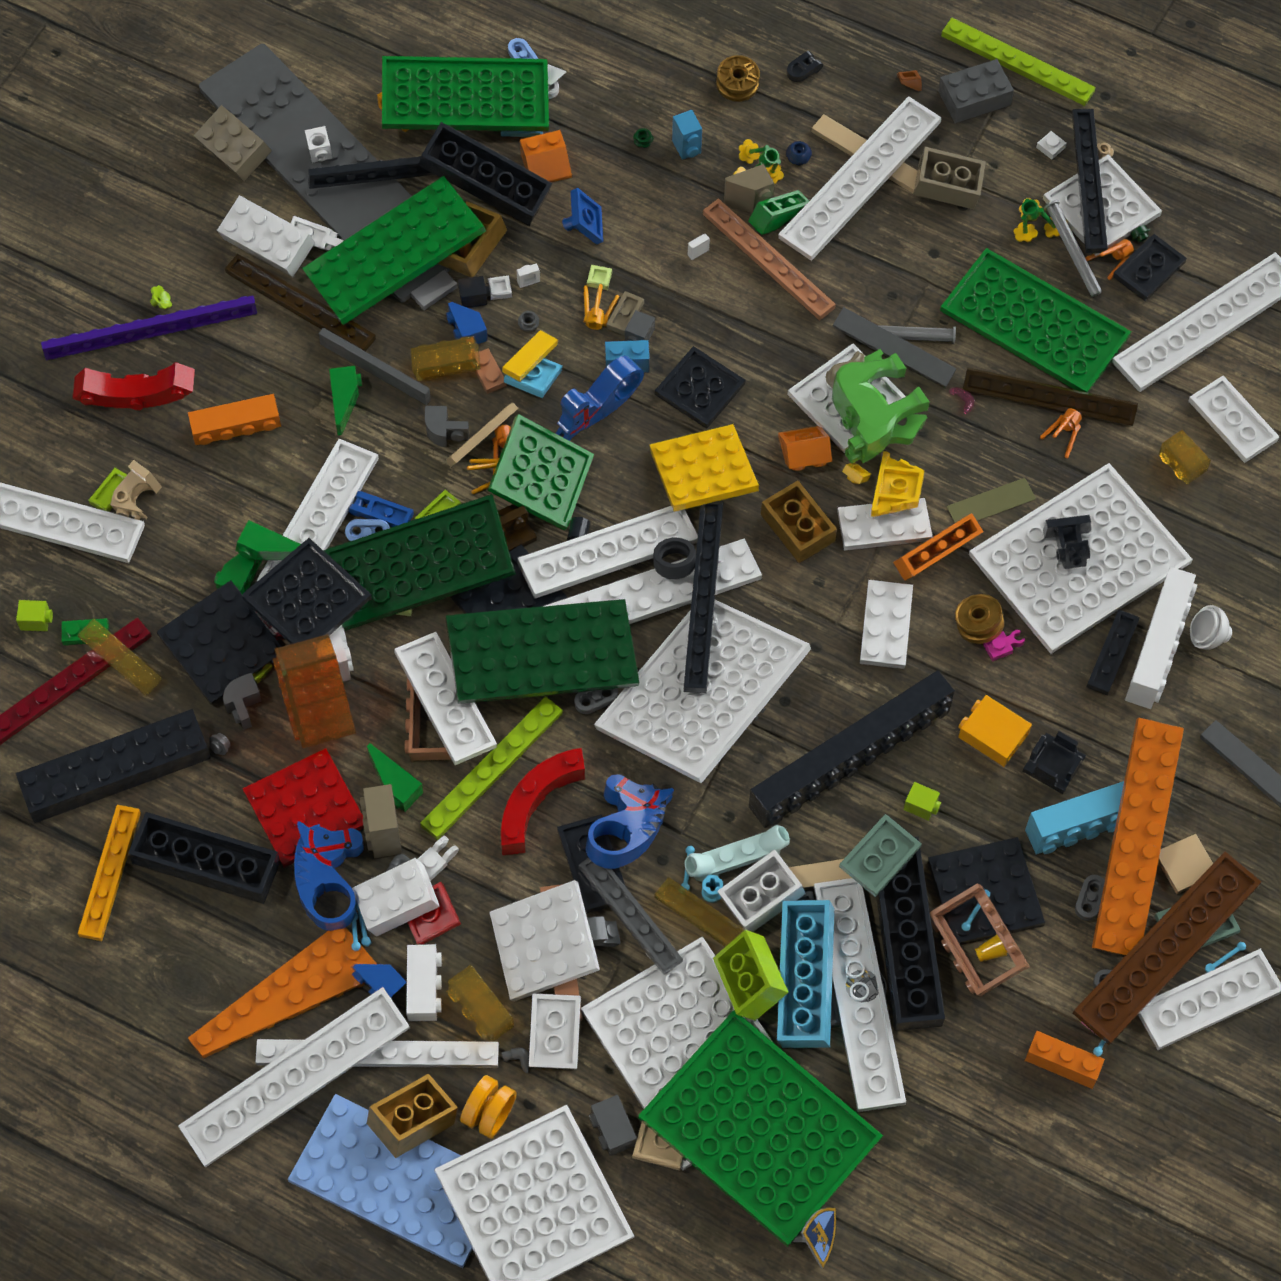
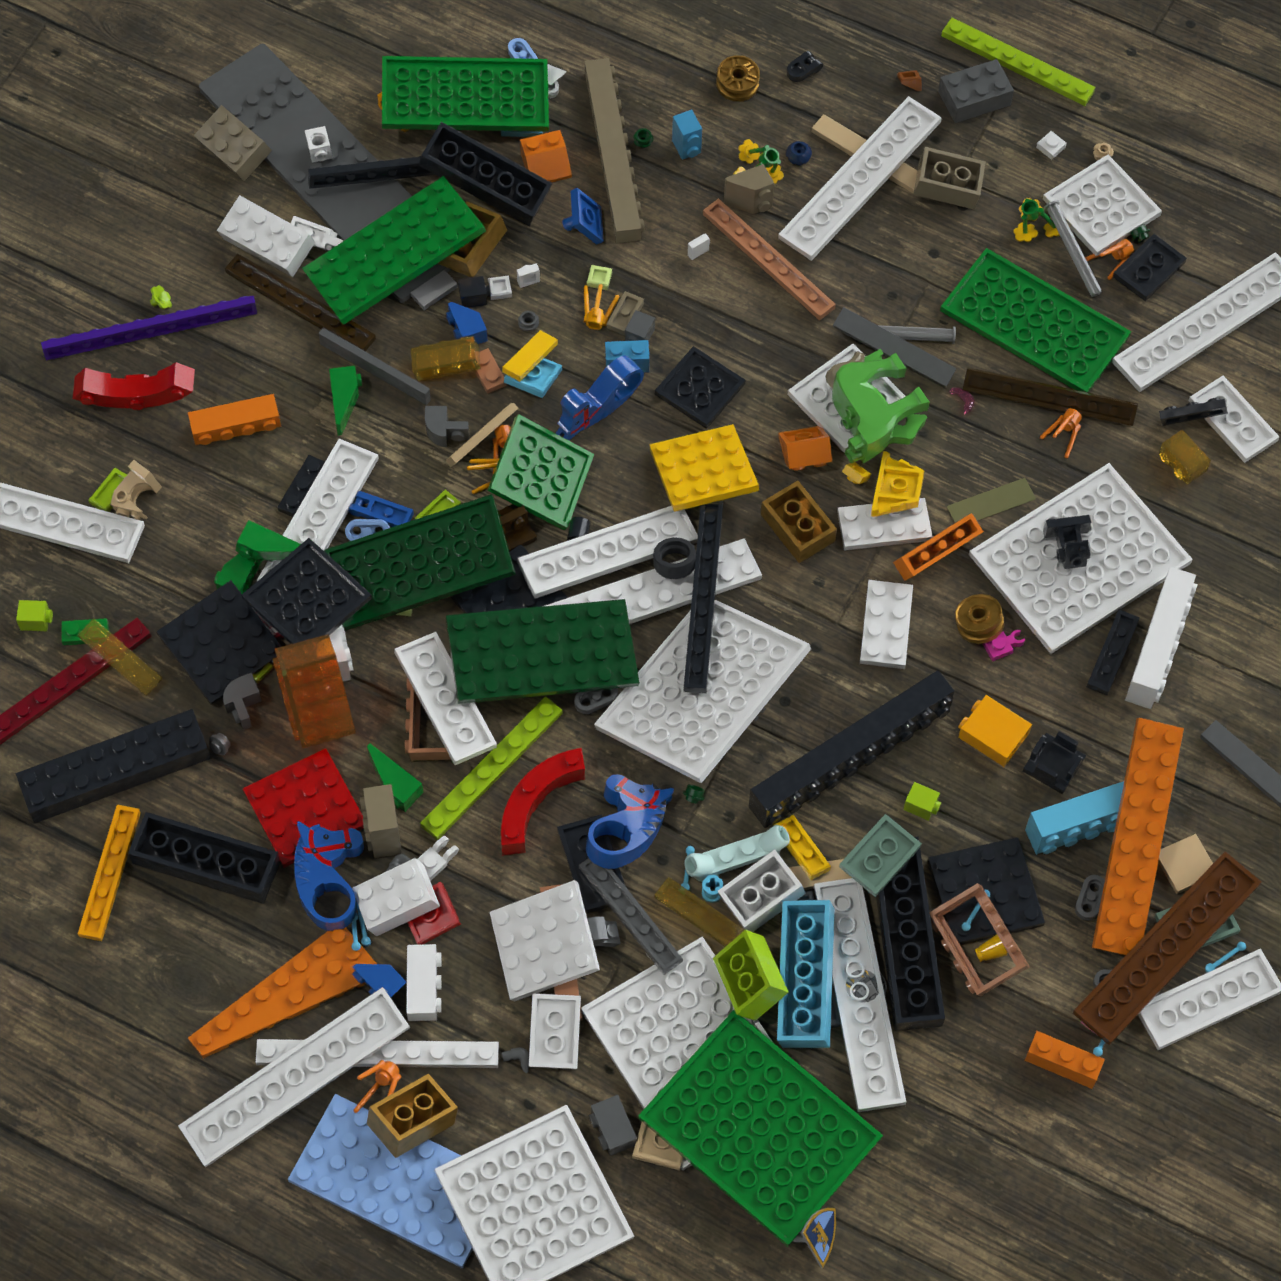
clear yellow brick [447,965,514,1042] -> none
light orange wheel [460,1075,517,1139] -> none
green slope [748,190,809,235] -> none
black plate [1072,109,1108,253] -> none
white piece [1190,605,1232,650] -> none
none -> black plate [278,455,325,517]
none -> orange plant [353,1060,401,1113]
none -> dark tan brick [585,58,645,243]
none -> dark green plate [683,784,705,804]
none -> yellow tile [774,815,831,880]
none -> black plate [1159,398,1228,426]

